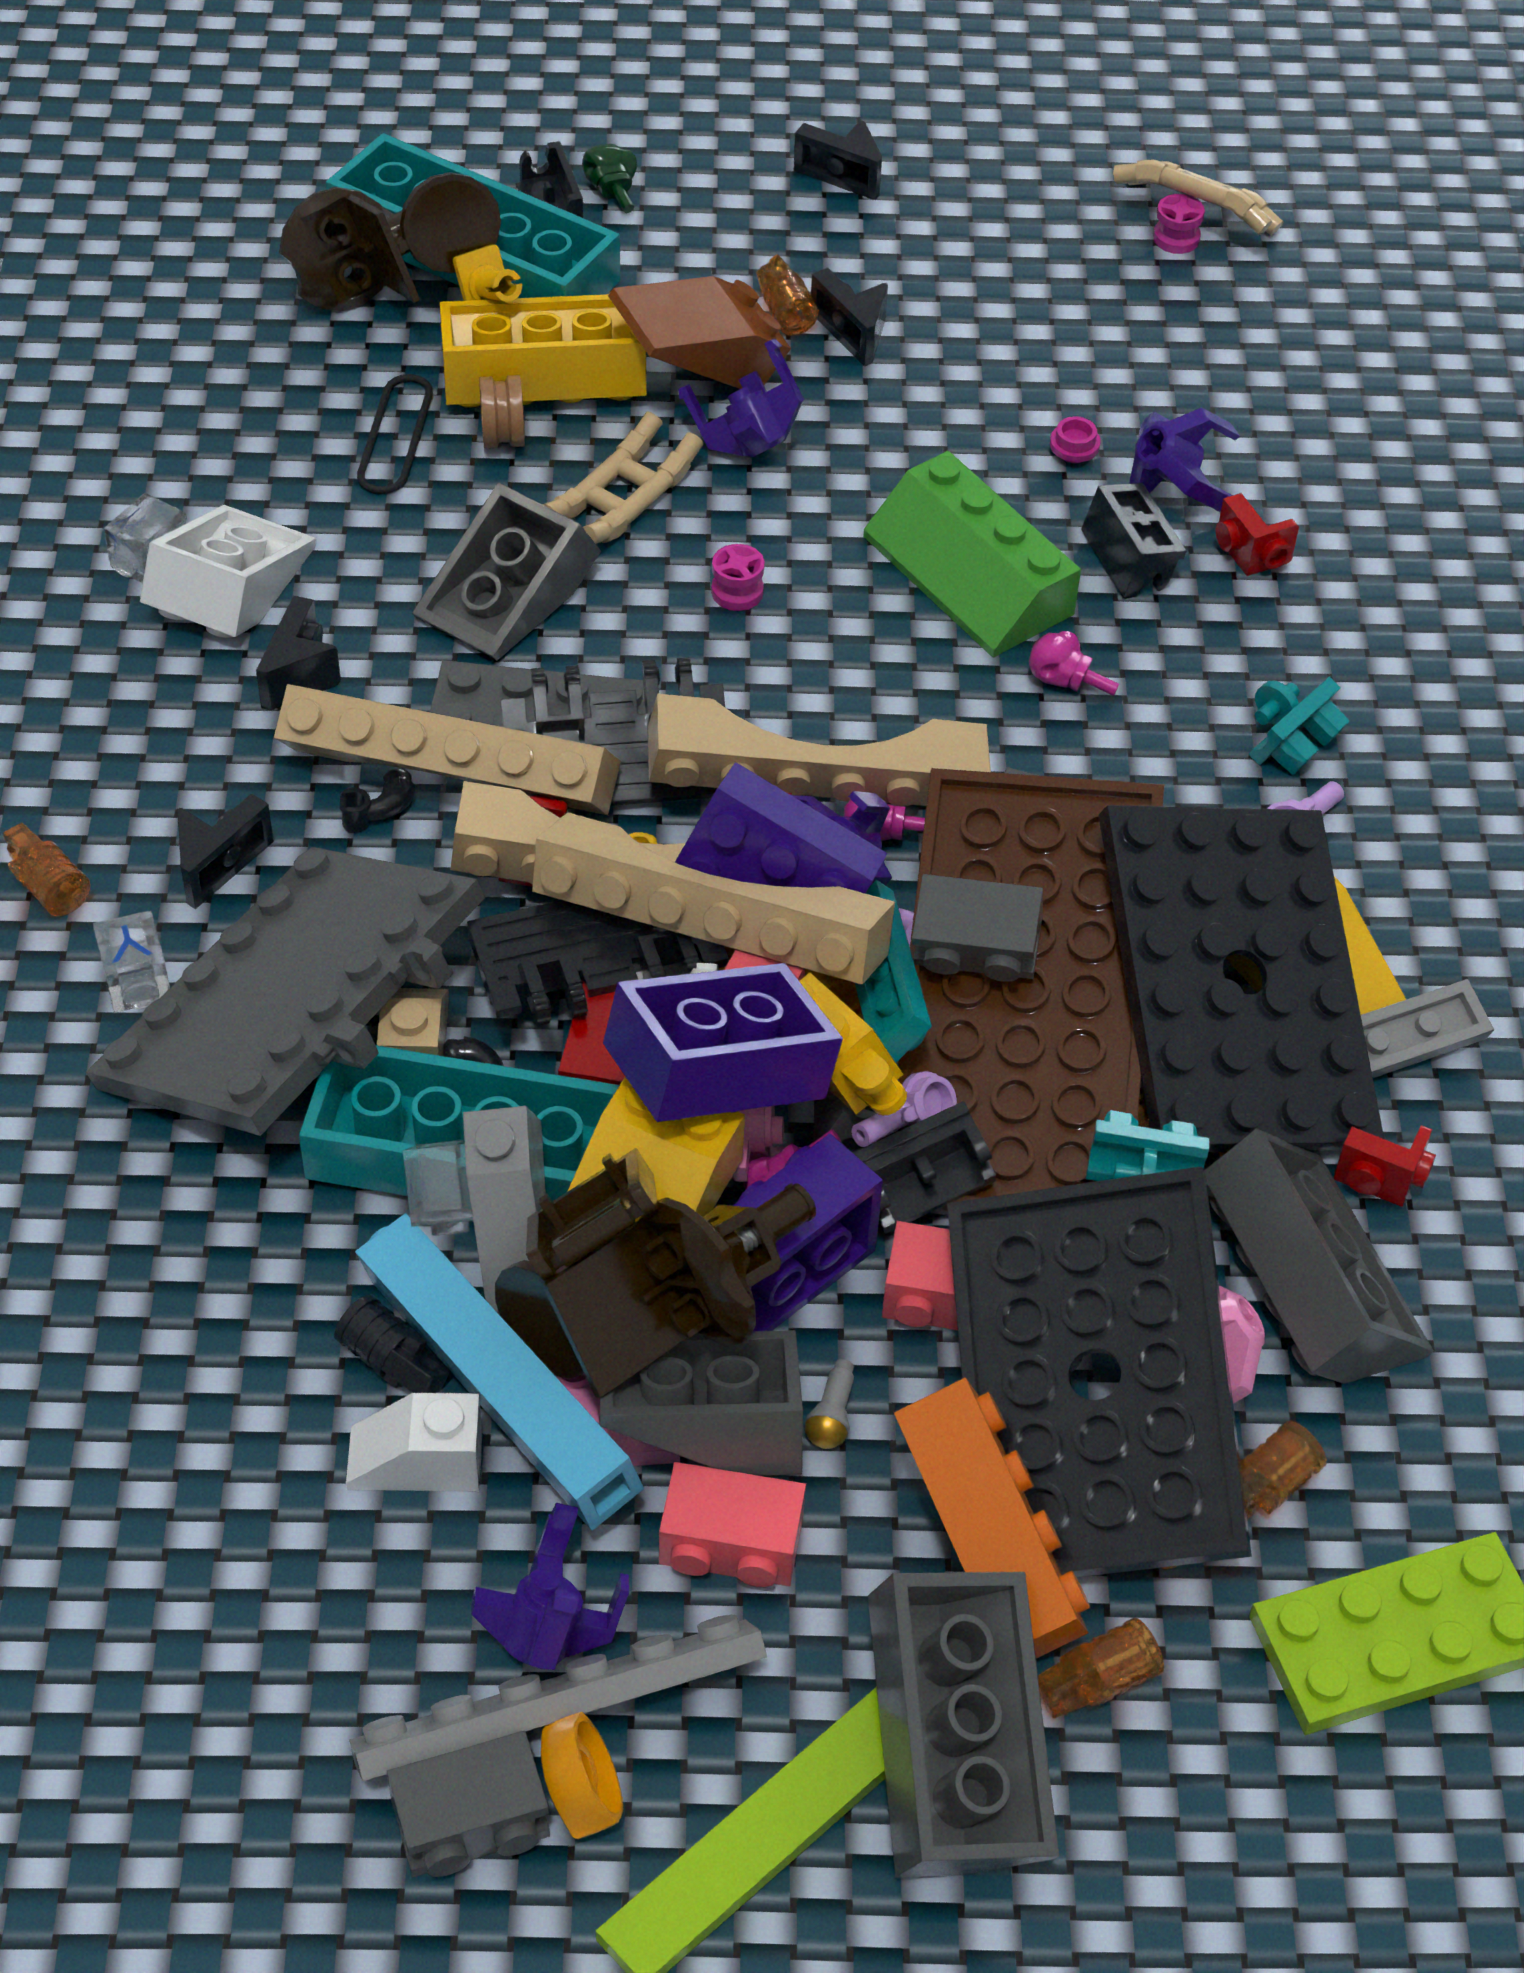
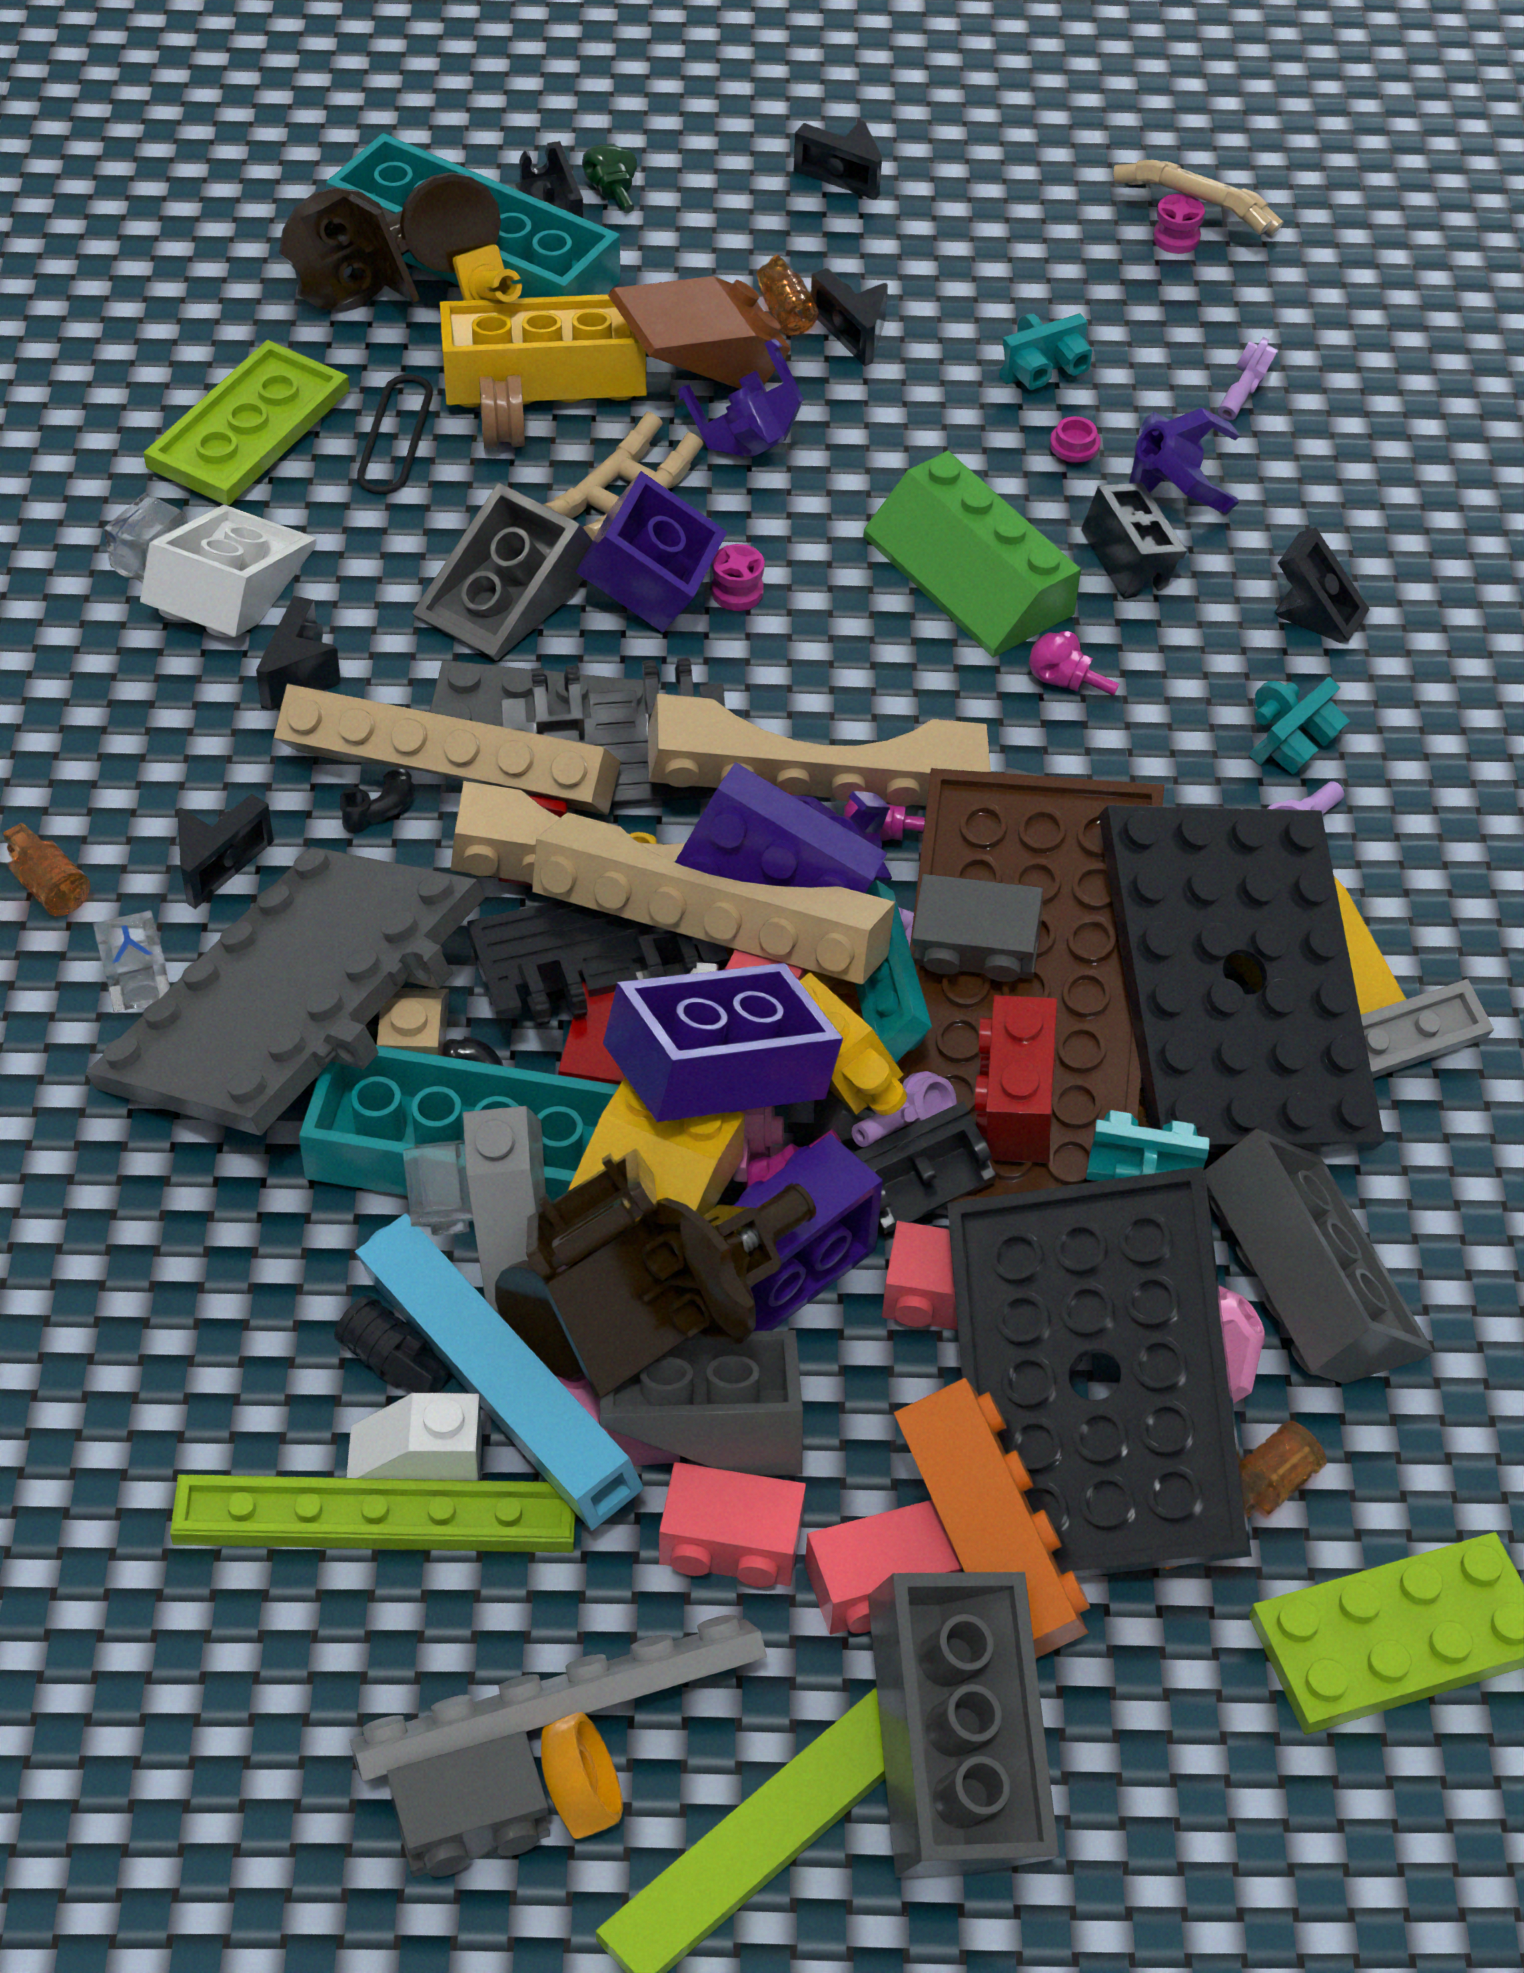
dark purple piece [471,1503,630,1670] -> none
light grey piece [804,1359,854,1449] -> none
clear orange hinge [1038,1618,1164,1718] -> none
red bracket [1215,493,1299,576] -> none
red bracket [1334,1125,1436,1207] -> none
none -> lime plate [143,340,350,506]
none -> lime tile [170,1475,576,1553]
none -> dark purple brick [575,471,727,632]
none -> coral brick [805,1500,962,1635]
none -> red brick [975,995,1057,1163]
none -> teal hips [999,313,1093,390]
none -> lavender plate [1218,337,1278,420]
none -> black slope [1275,527,1370,643]

